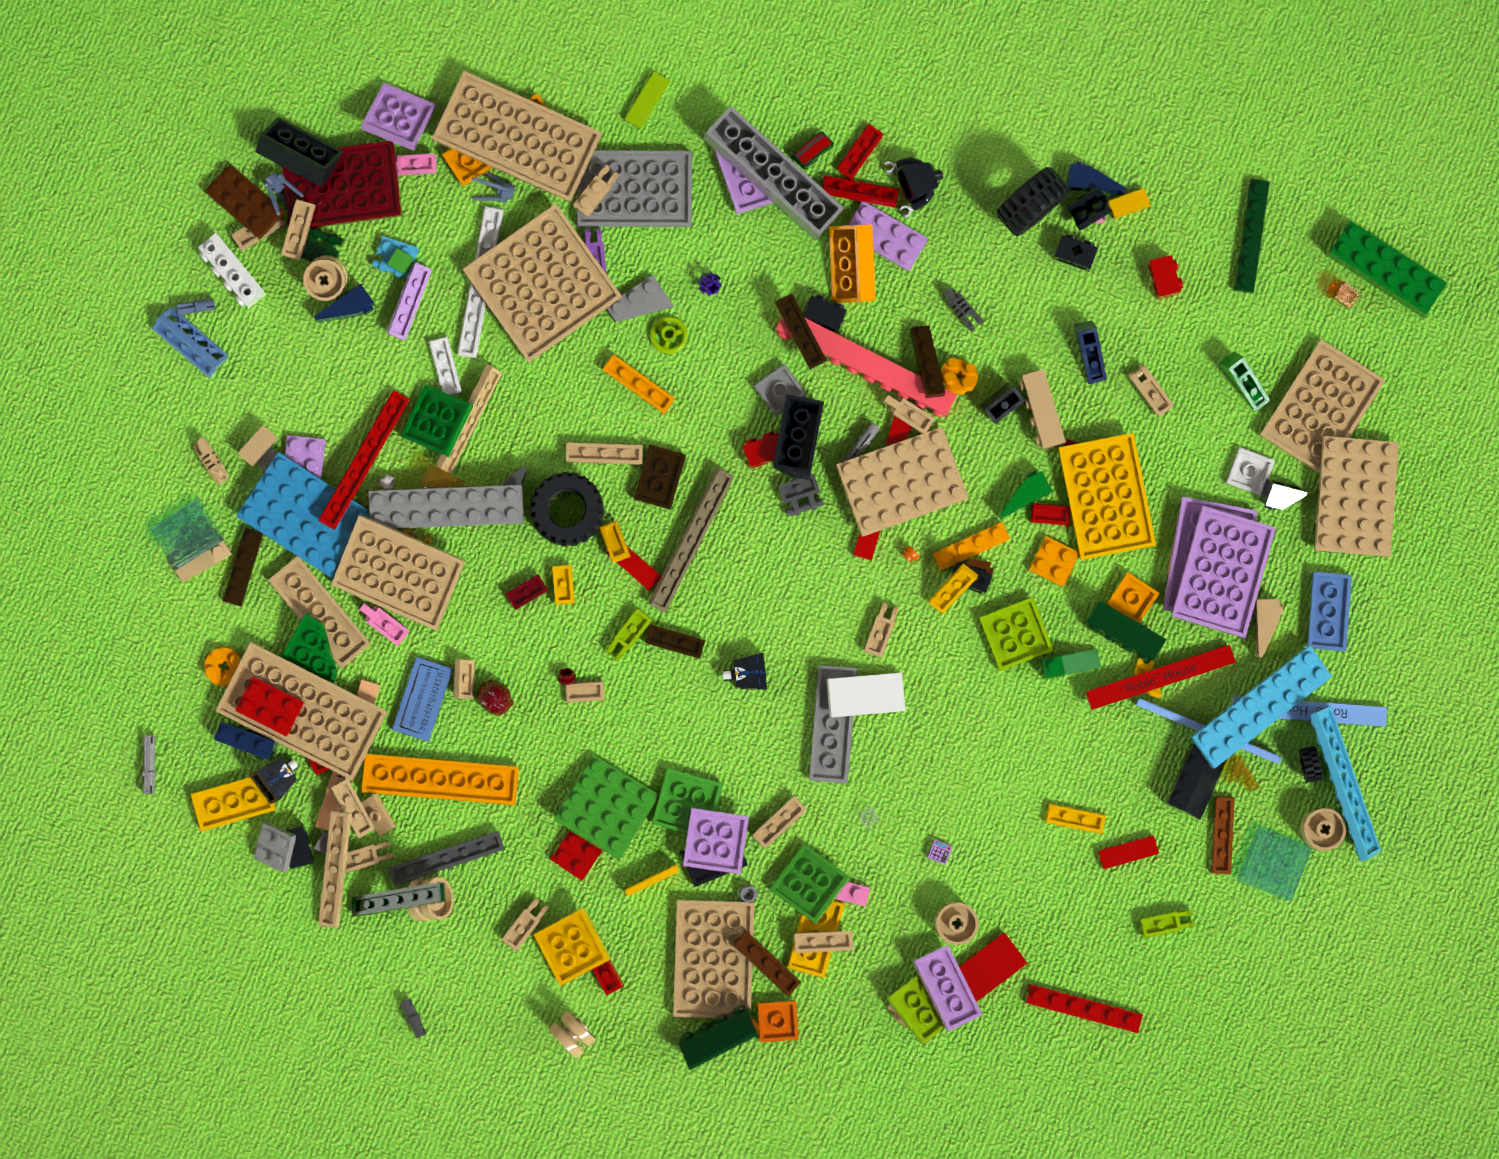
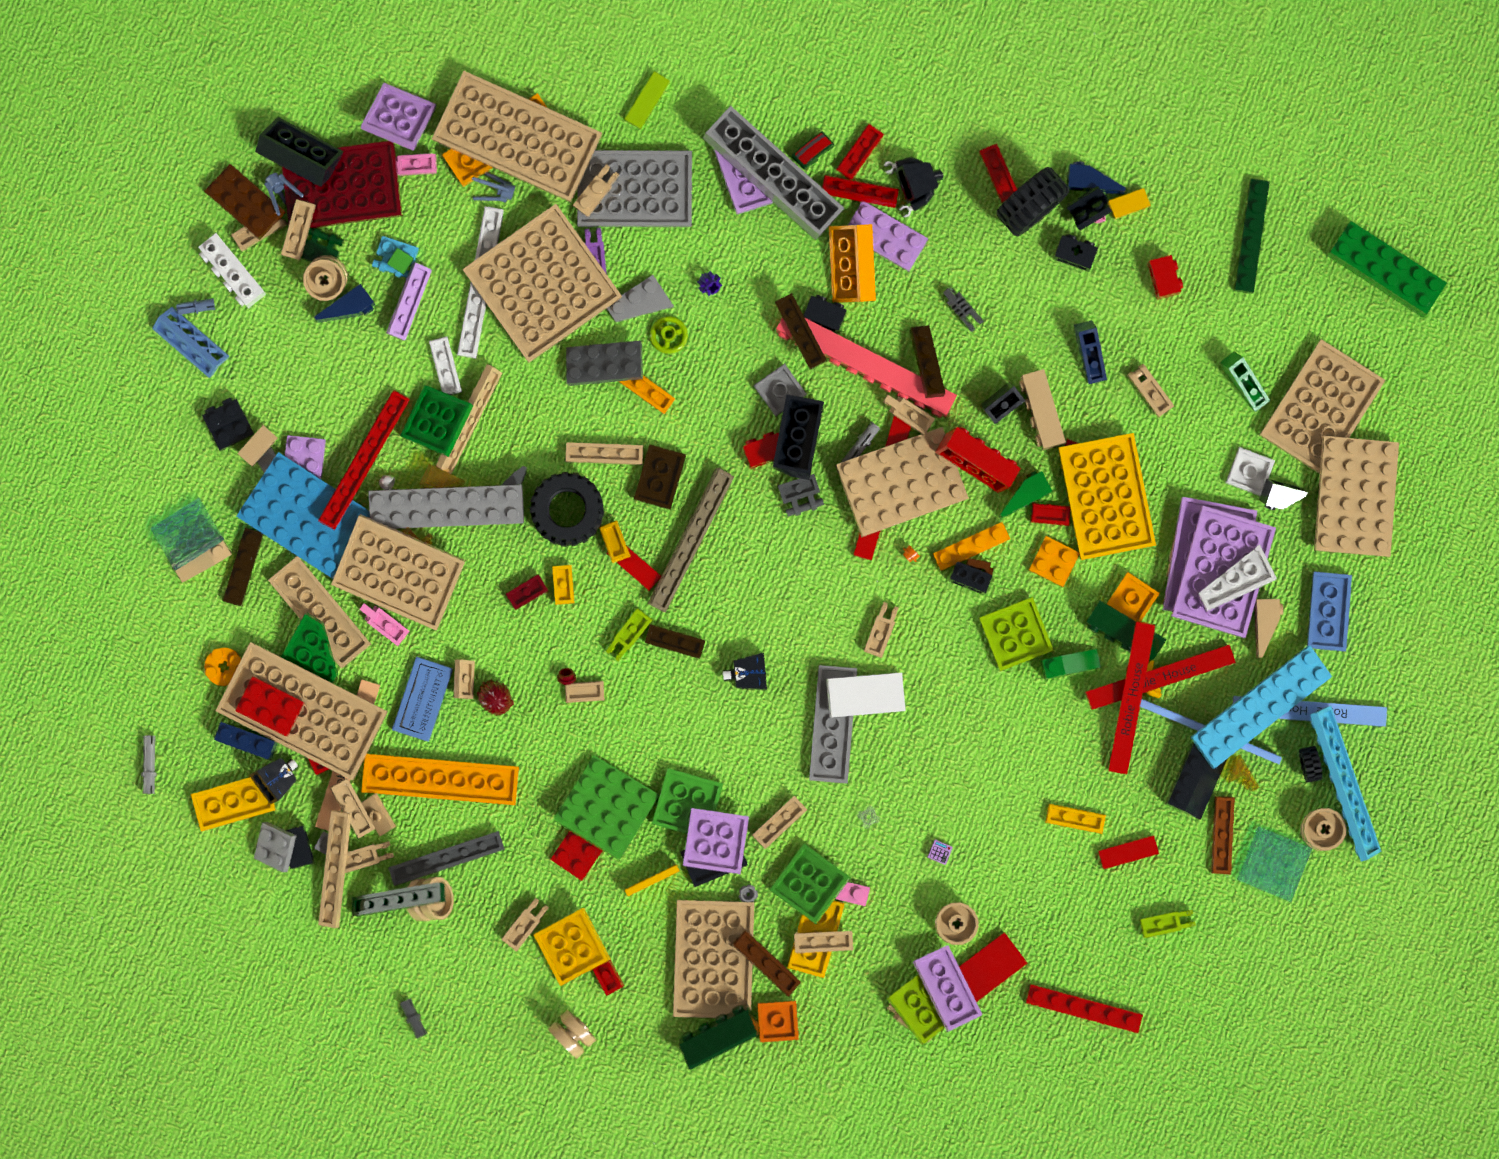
tan hinge [194,438,229,485] -> none
yellow tile [928,564,978,614] -> none
light orange plate [940,358,978,395] -> none
clear orange bracket [1326,280,1361,309] -> none
none -> black plate [202,398,254,451]
none -> dark grey plate [566,340,643,386]
none -> red brick [935,427,1021,493]
none -> red plate [979,143,1017,204]
none -> red tile [1108,621,1156,775]
none -> white wing [1198,544,1277,611]

